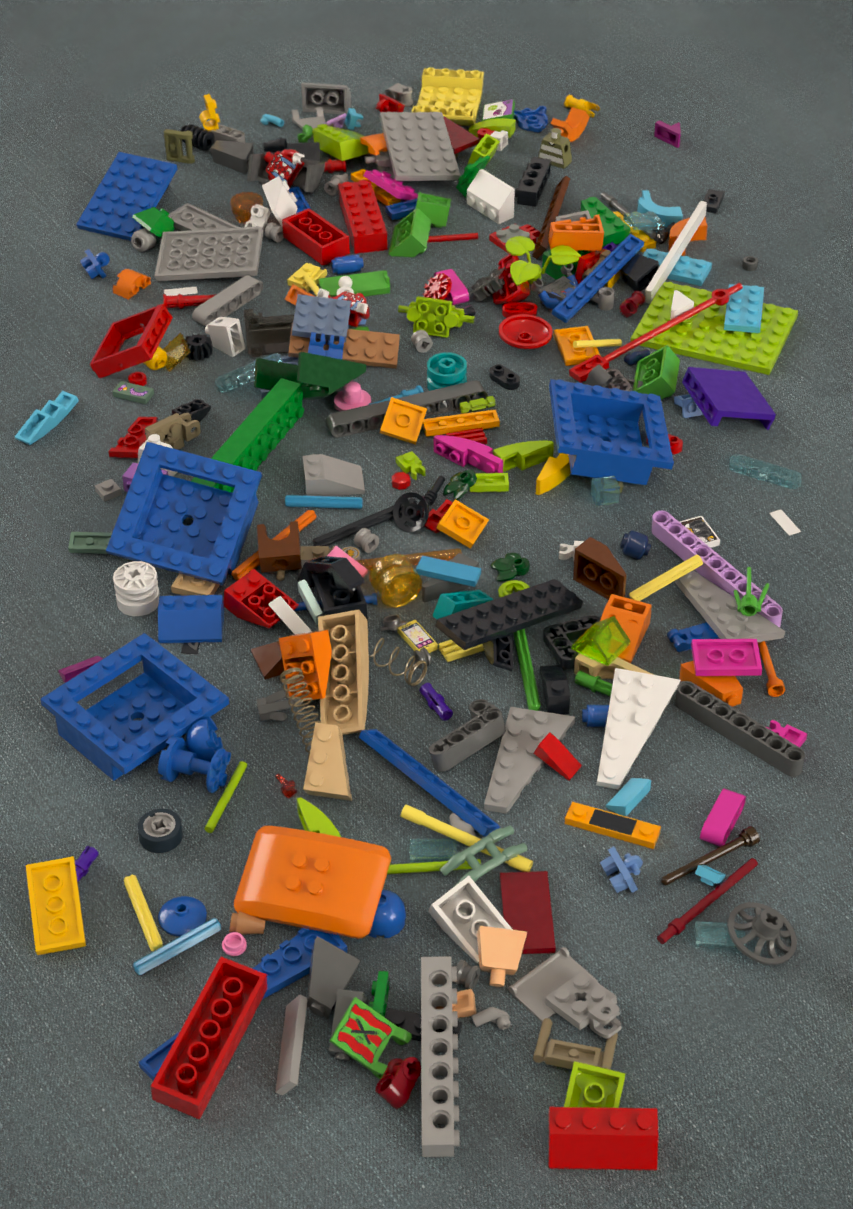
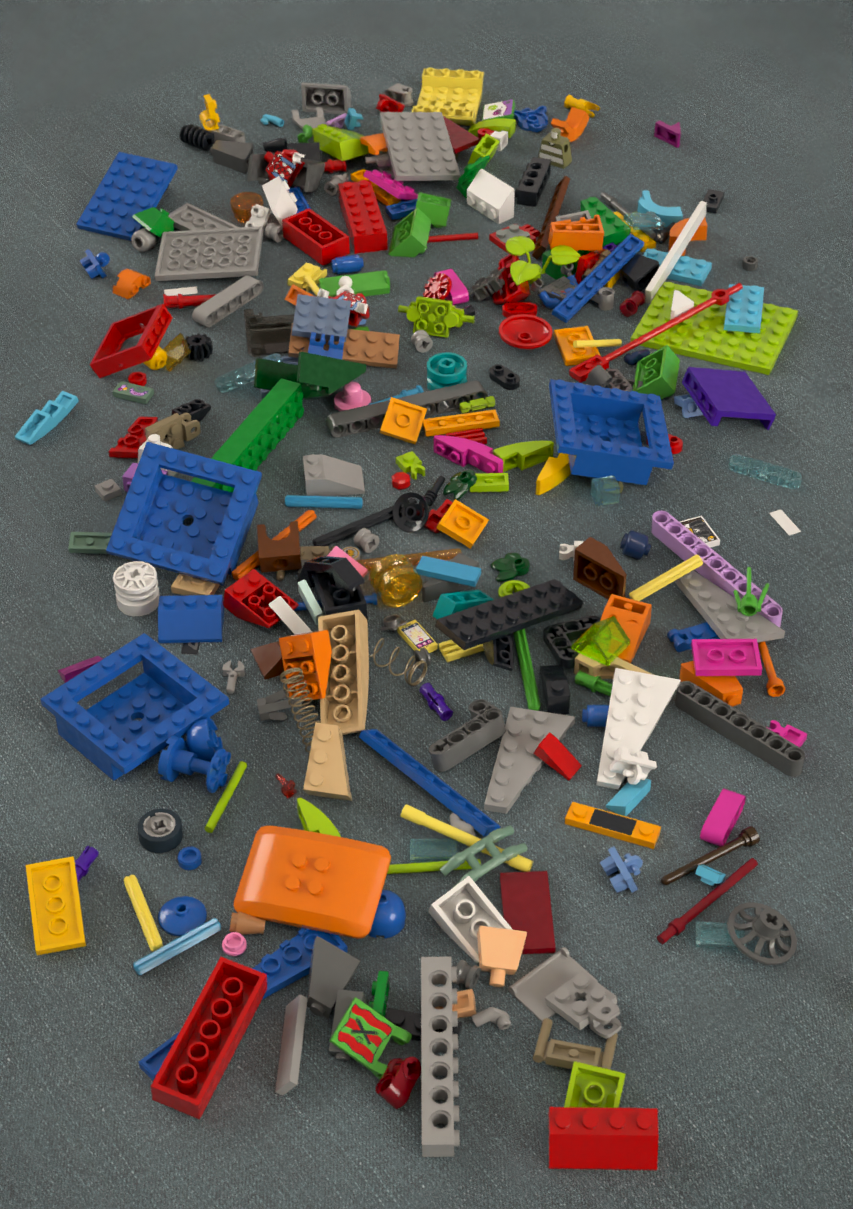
olive plate [164,129,195,164] -> none
white torso [205,317,245,357] -> none
none -> blue tile [178,847,202,870]
none -> light grey bar [222,660,245,694]
none -> white hips [609,746,657,785]

